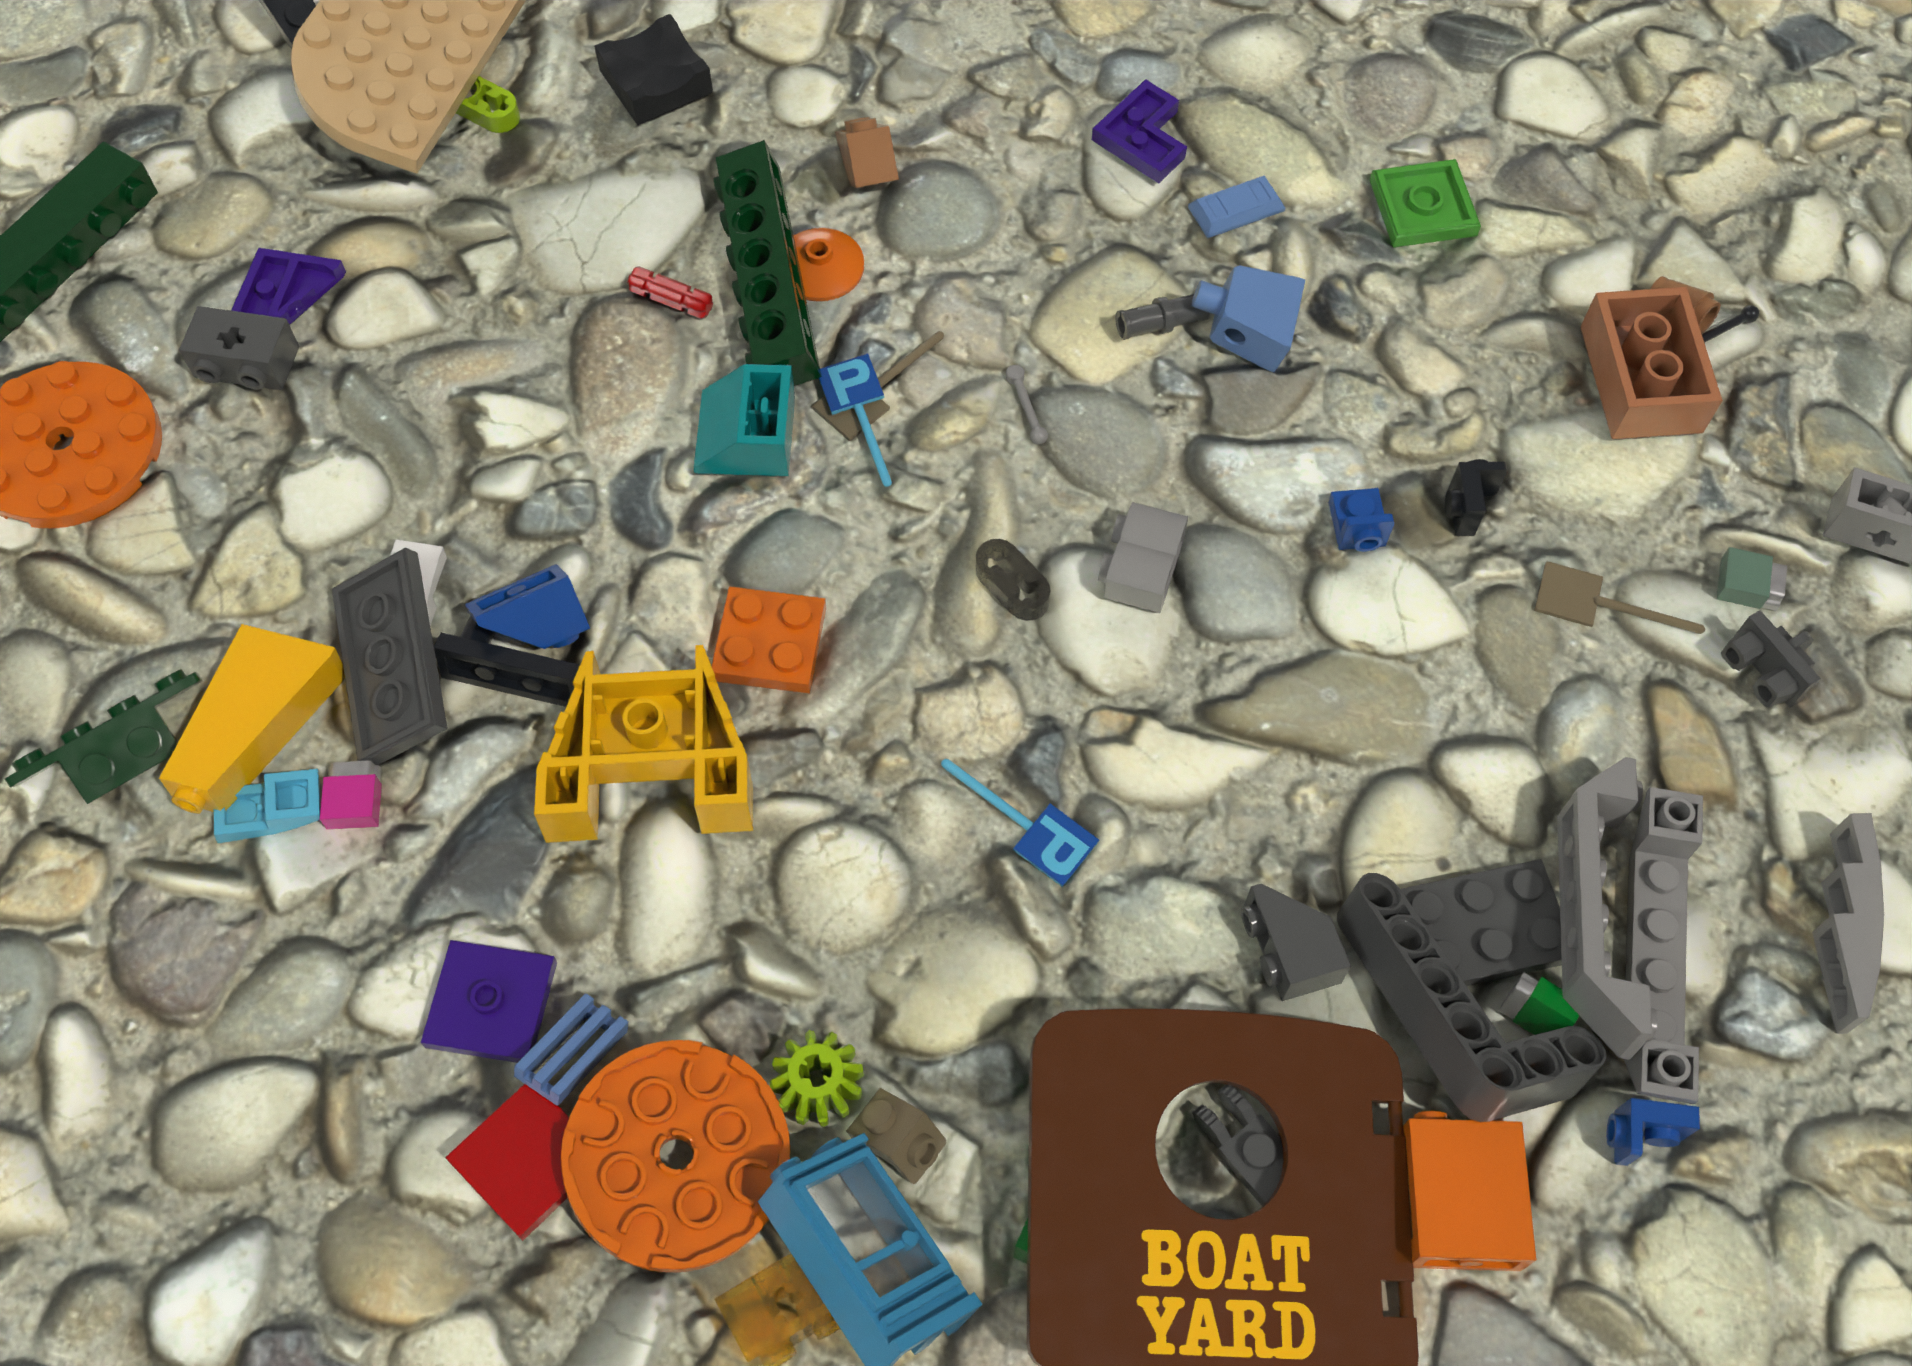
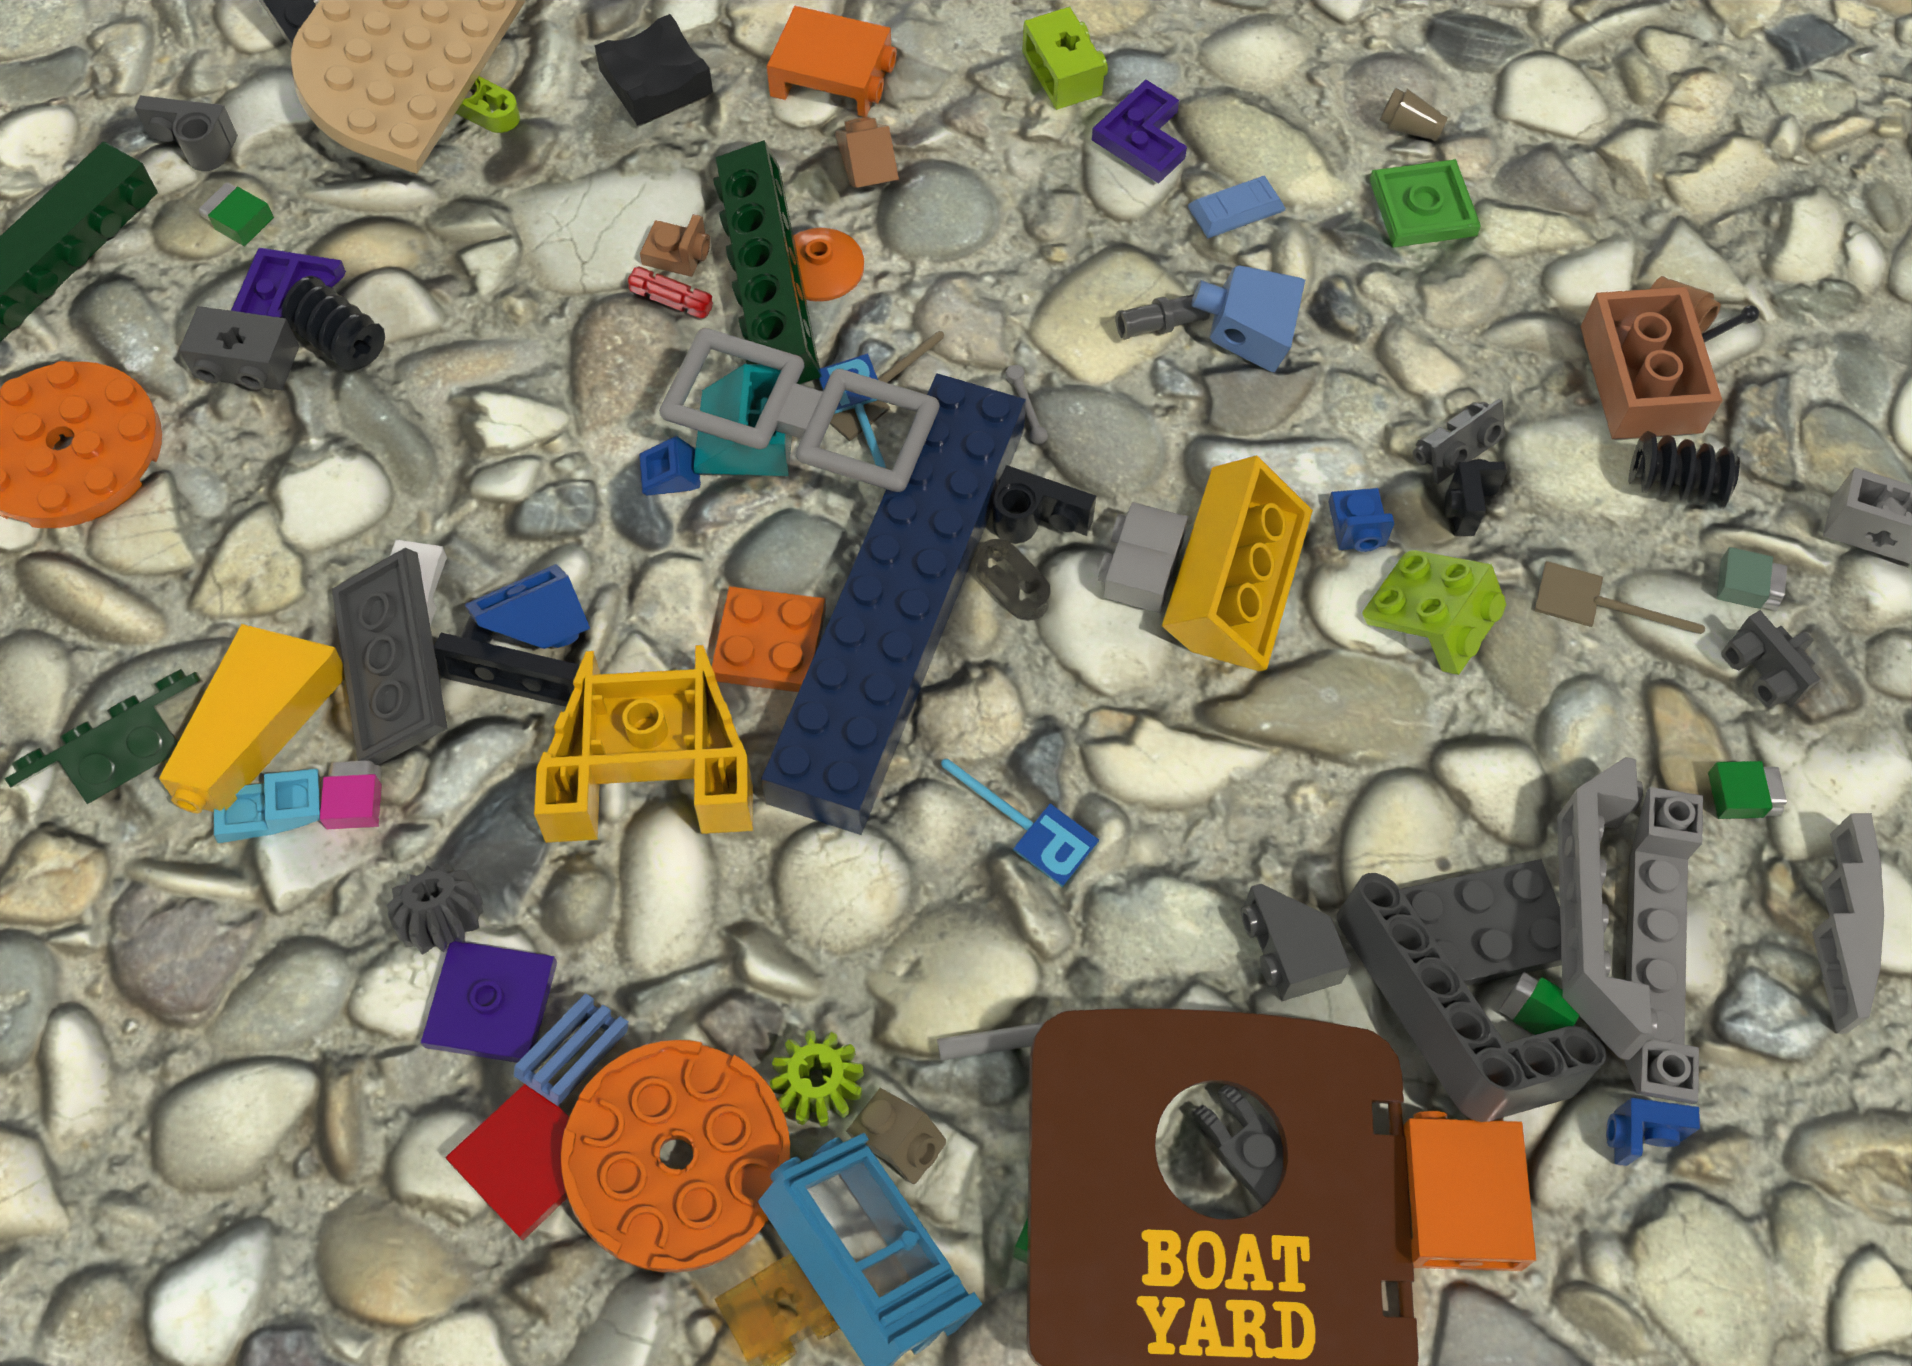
none -> dark grey plate [134,95,238,171]
none -> green piece [199,182,274,247]
none -> black piece [282,276,385,371]
none -> dark grey gear [387,863,484,954]
none -> blue slope [639,436,701,496]
none -> medium nougat bracket [640,214,710,277]
none -> light grey bar [659,328,940,492]
none -> dark blue brick [761,373,1026,835]
none -> orange panel [767,6,897,117]
none -> light grey bar [937,1022,1045,1061]
none -> black plate [993,465,1096,544]
none -> lime brick [1022,7,1108,110]
none -> yellow slope [1162,455,1313,671]
none -> lime bracket [1362,550,1507,675]
none -> dark tan cone [1380,88,1448,141]
none -> dark grey hinge [1412,398,1505,484]
none -> black piece [1628,431,1740,509]
none -> green piece [1708,761,1787,819]

